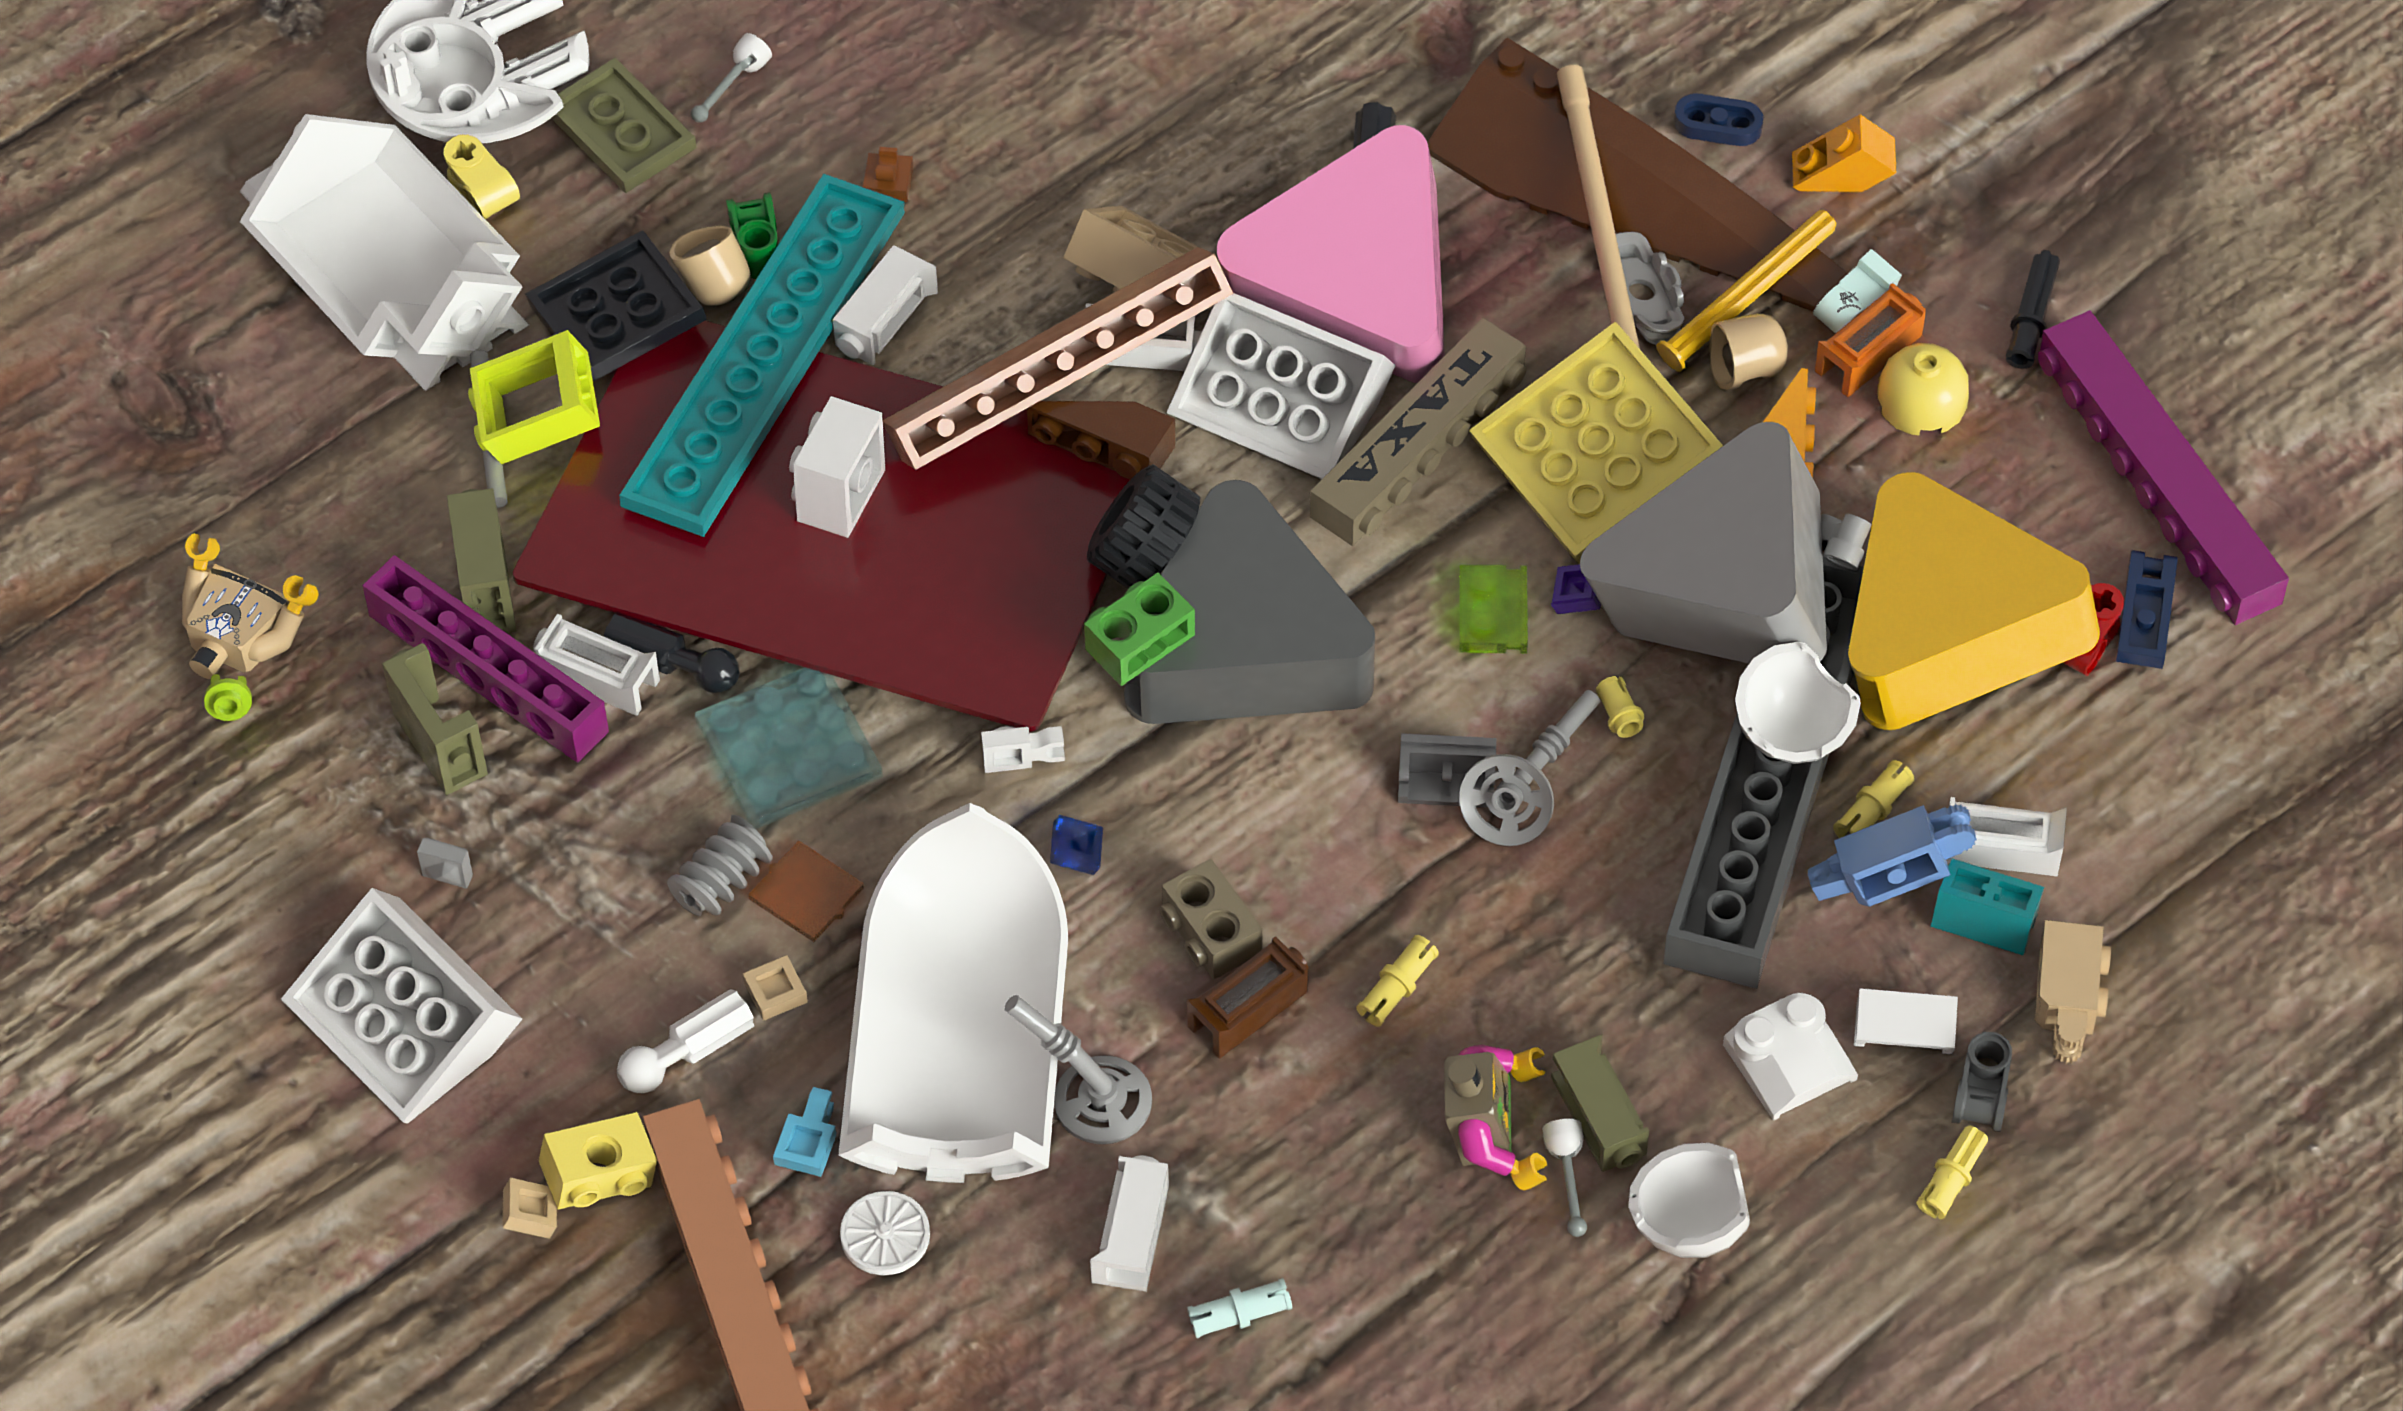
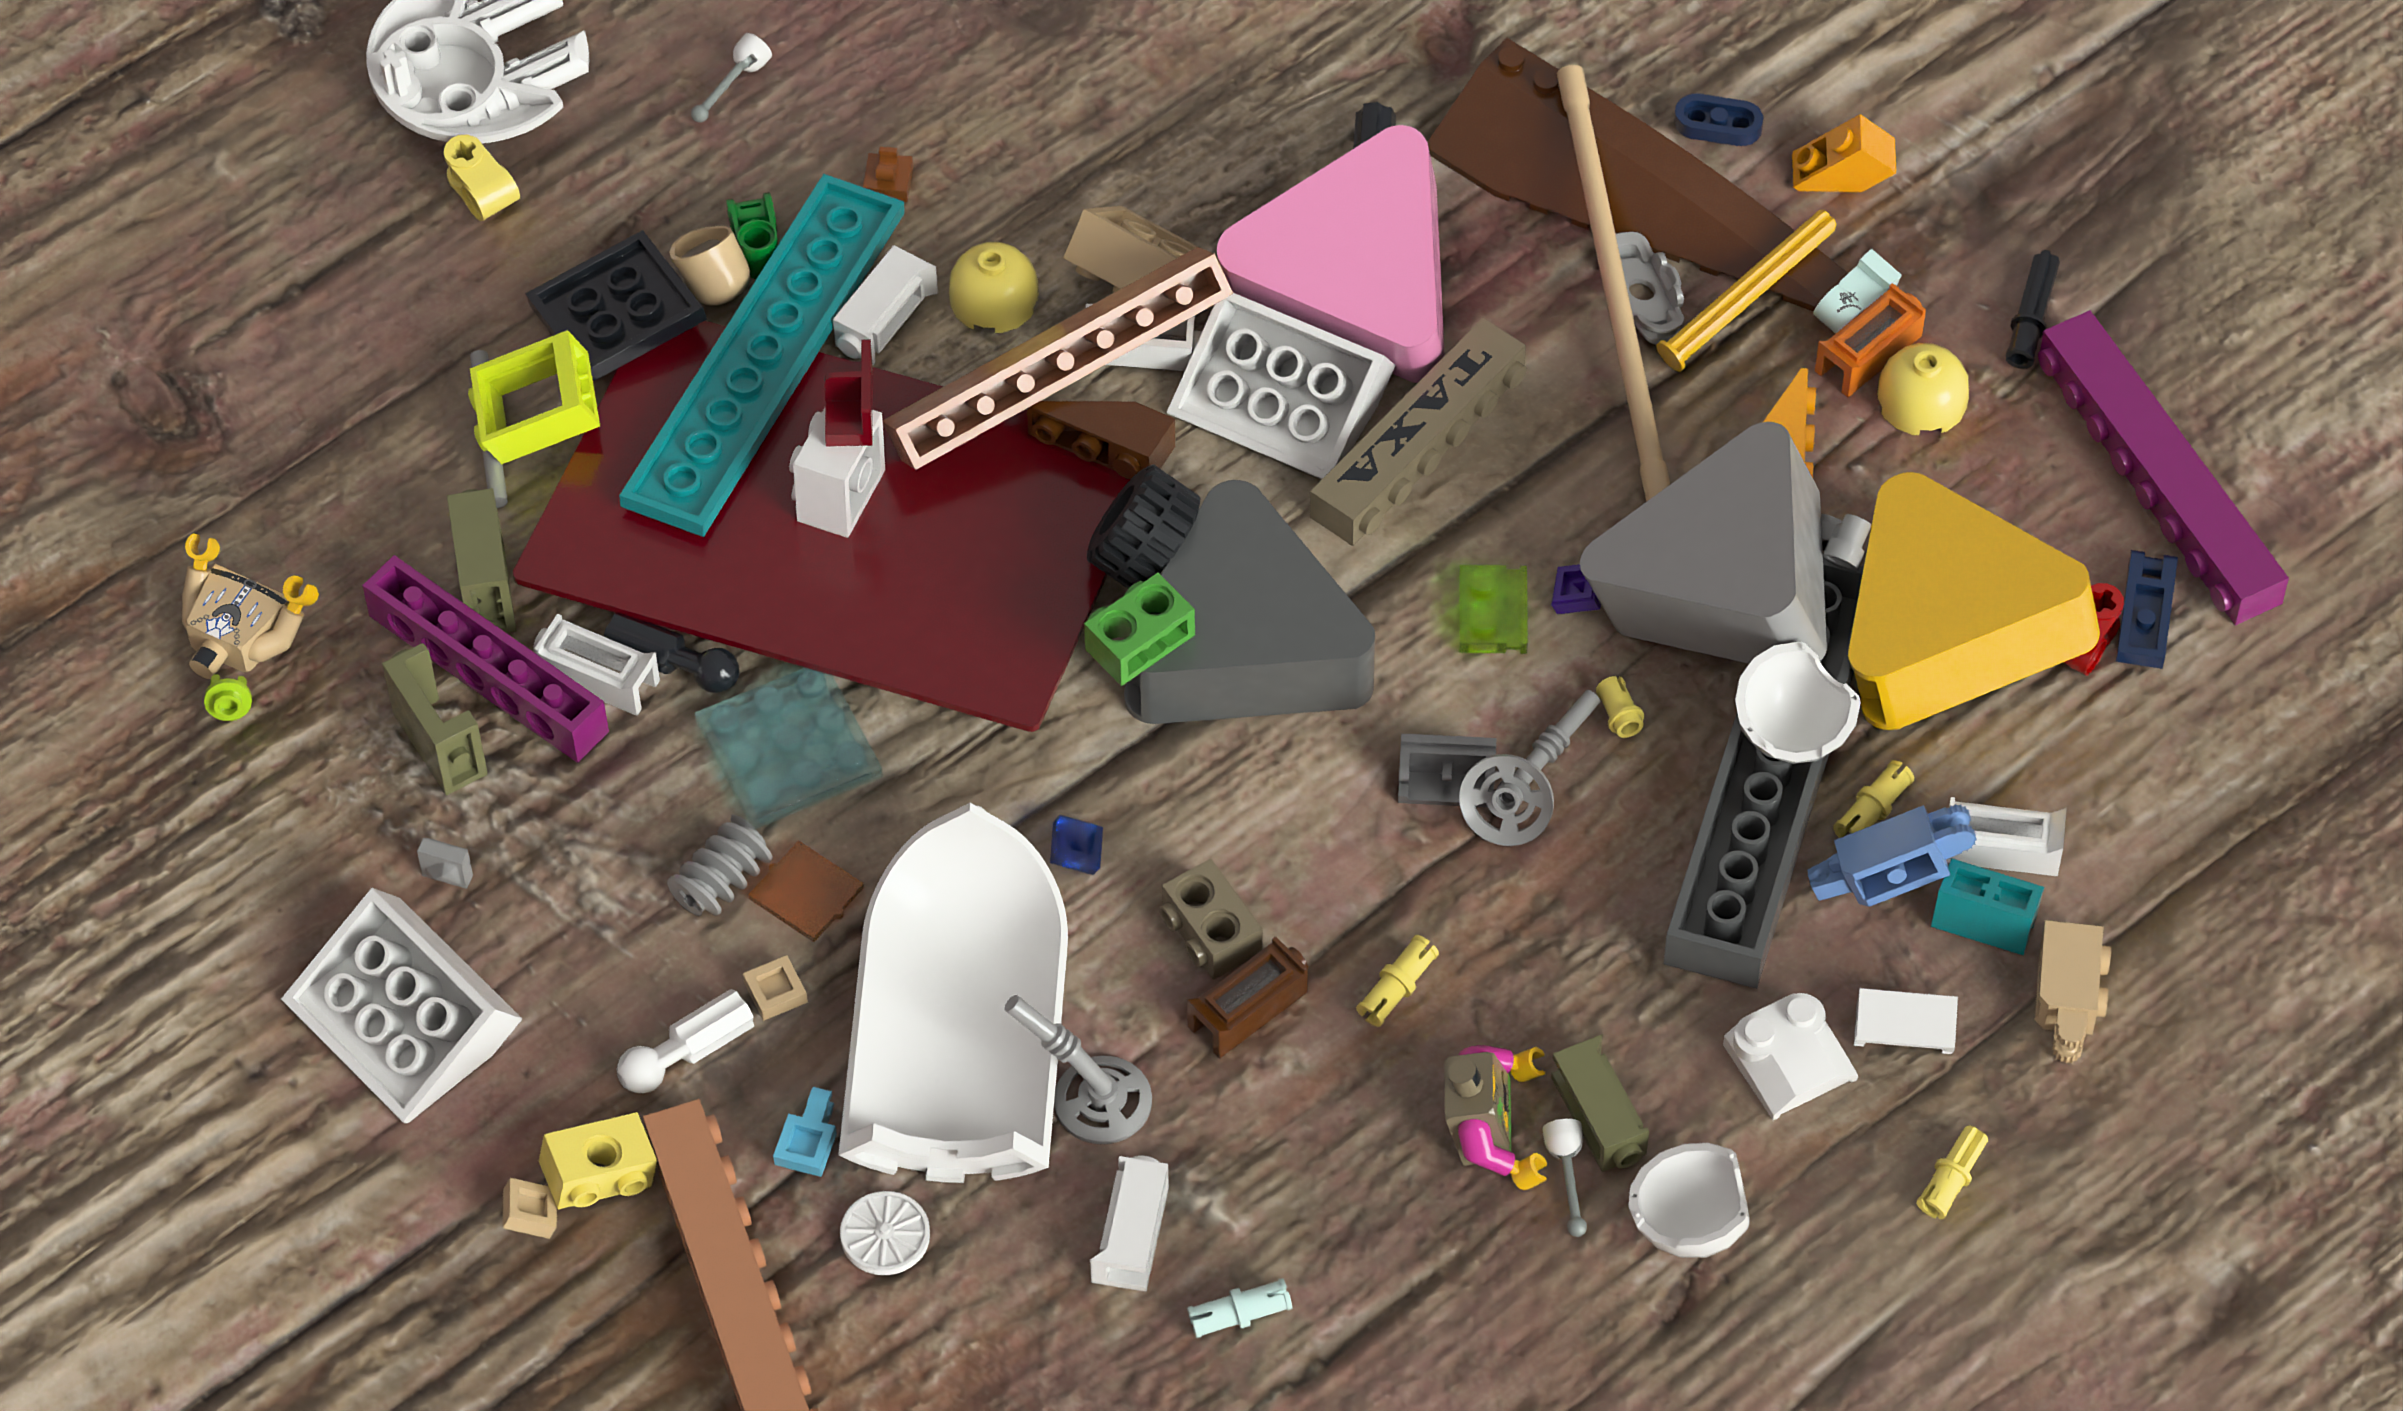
white panel [240,114,529,391] -> none
olive plate [551,58,696,193] -> none
white plate [981,726,1065,773] -> none
light yellow plate [1469,321,1723,564] -> none
tan helmet [1710,313,1788,390] -> none
dark grey piece [1952,1032,2012,1132] -> none
none -> dark red panel [824,339,873,447]
none -> light yellow cylinder [949,242,1039,333]

